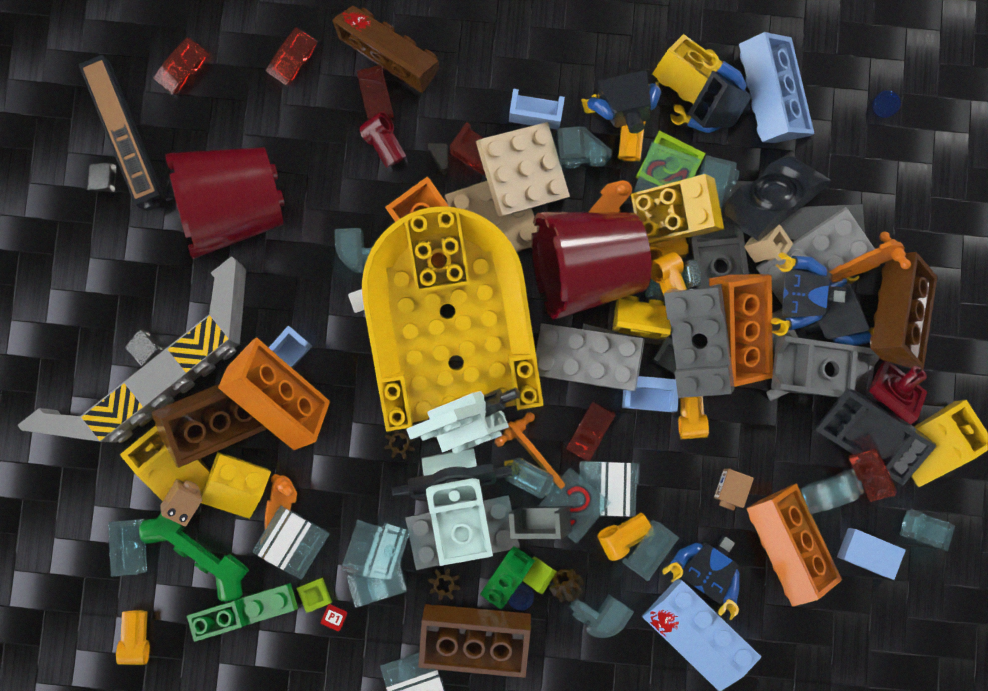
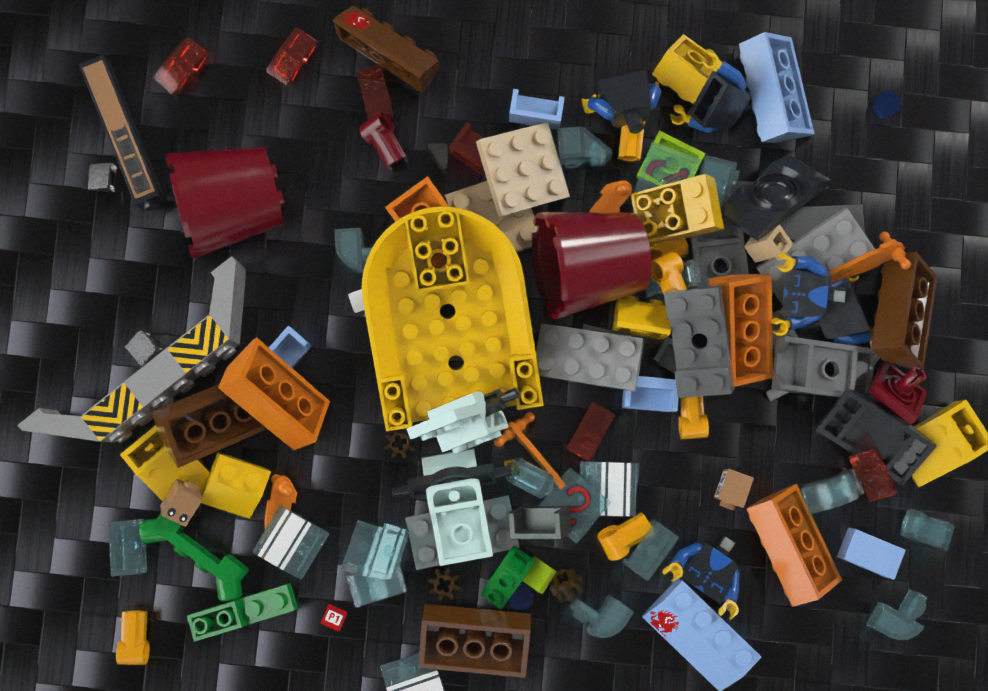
lime tile [297,577,332,613] -> none
none -> clear light blue brick [866,589,928,640]

